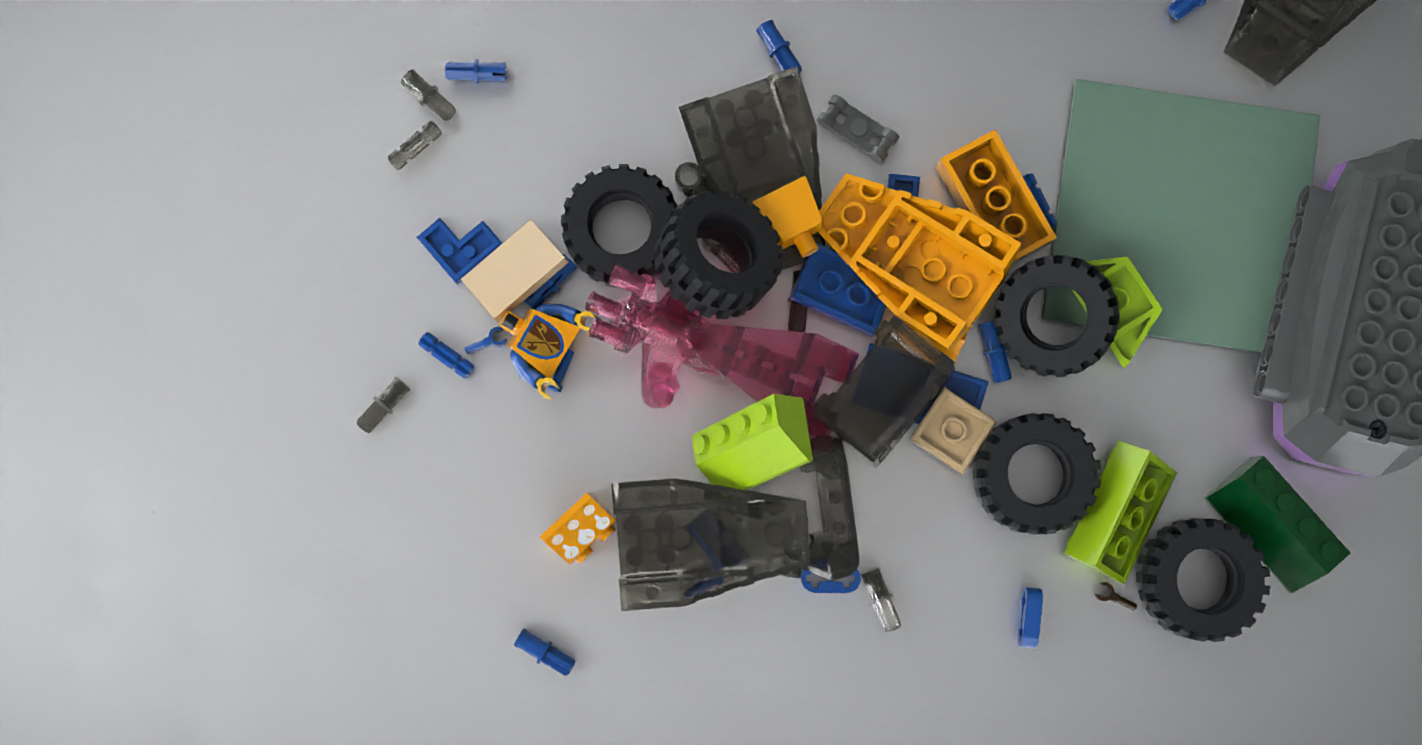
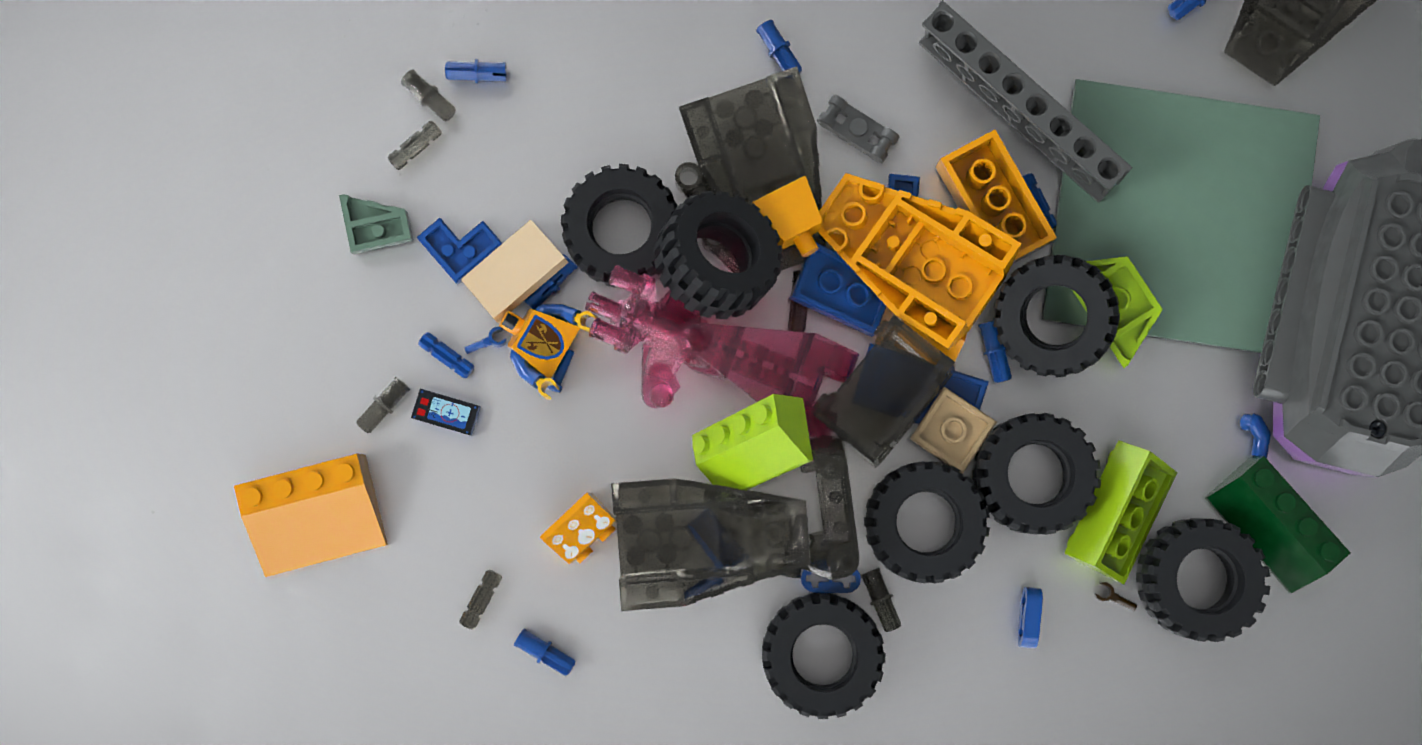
none -> light orange slope [234,453,388,577]
none -> sand green wing [339,194,413,254]
none -> tile [411,388,481,436]
none -> clear smoke axle [459,570,502,630]
none -> black tyre [762,593,886,719]
none -> black tyre [864,461,990,584]
none -> dark grey tile [919,0,1133,203]
none -> blue arm [1240,413,1271,458]

